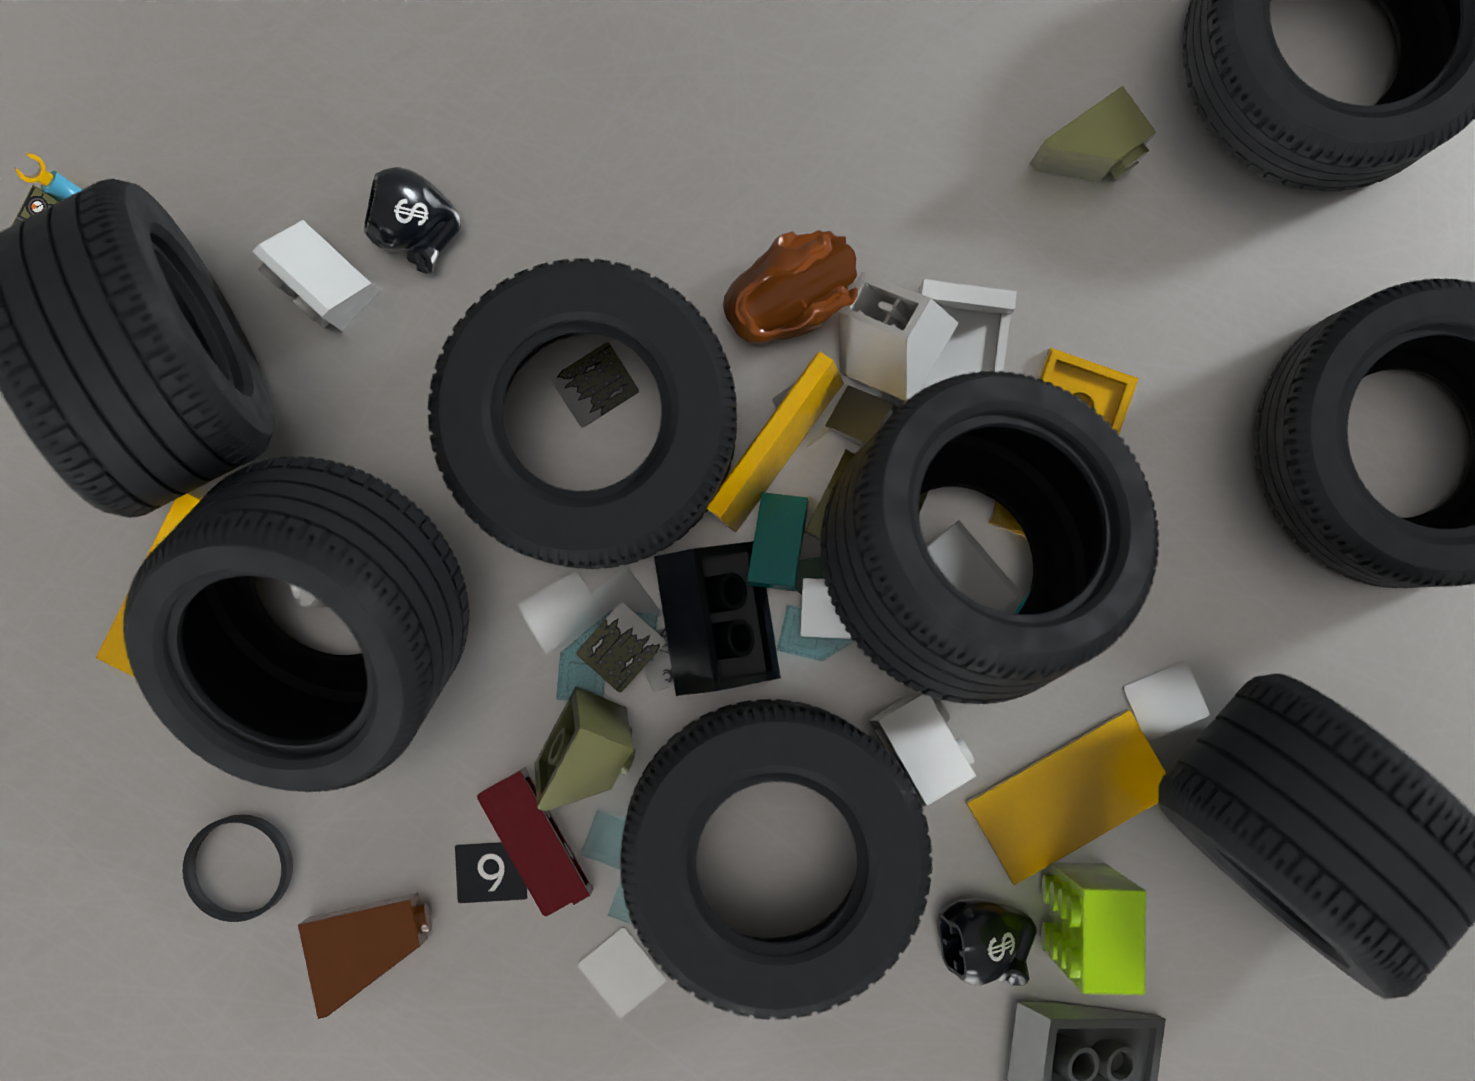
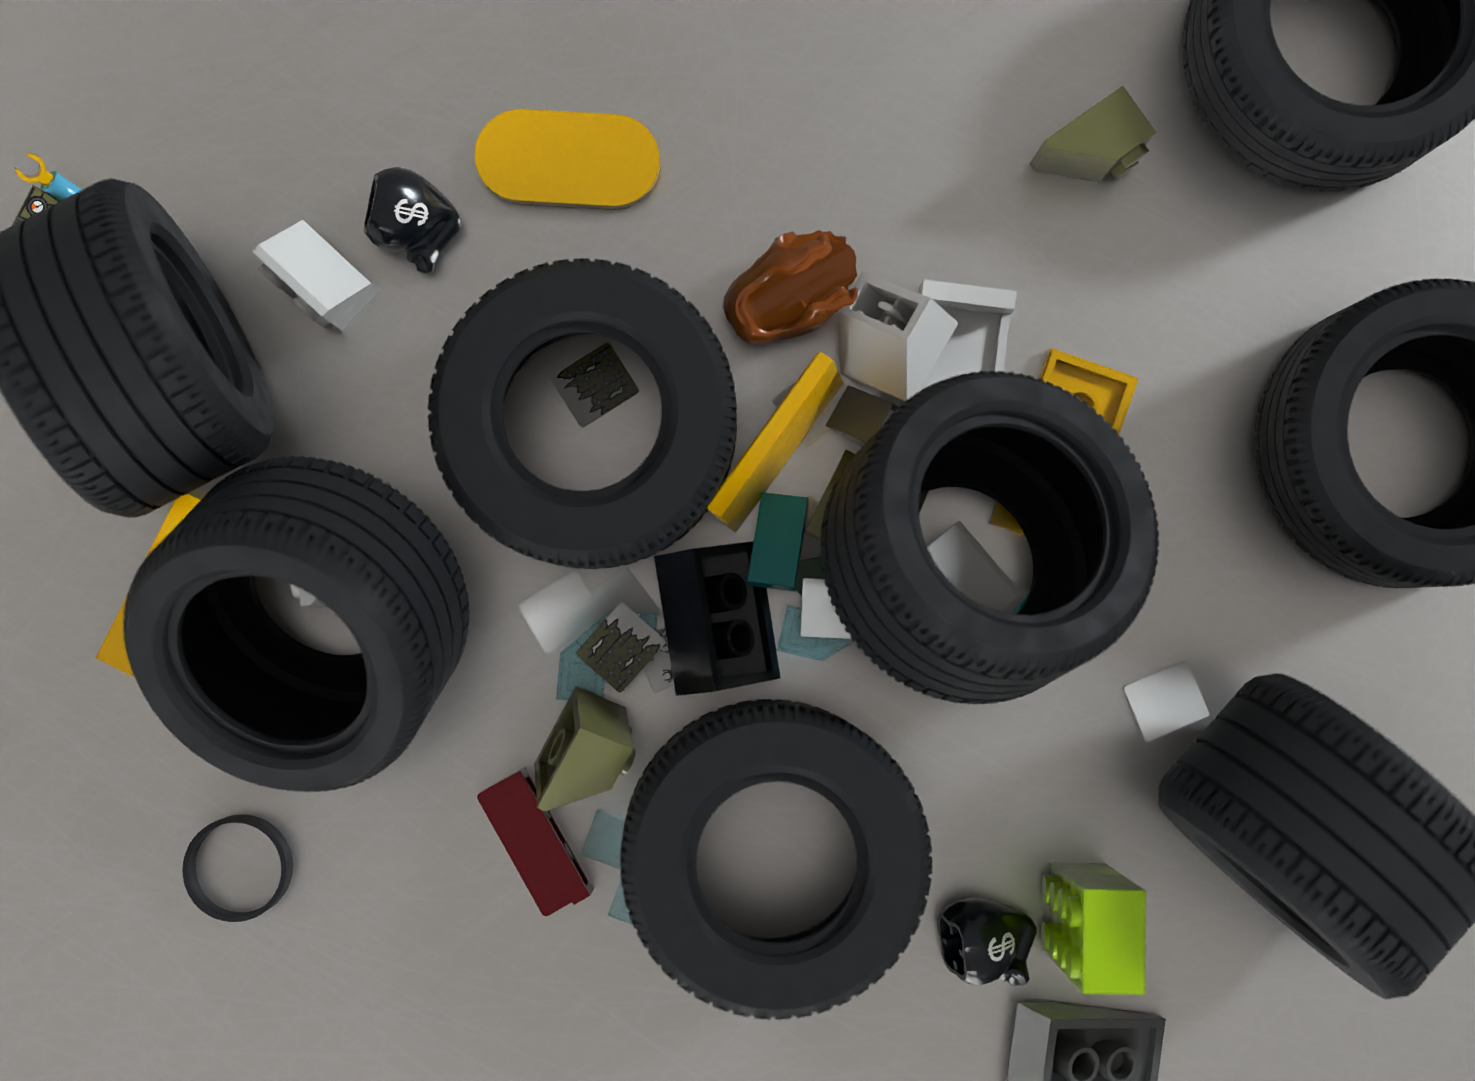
reddish brown slope [298,893,432,1019] -> none
black sticker [455,842,528,903] -> none
white sticker [578,927,666,1018] -> none
white slope [869,692,976,806] -> none
yellow tile [966,709,1166,885] -> none
none -> yellow tile [475,109,660,209]

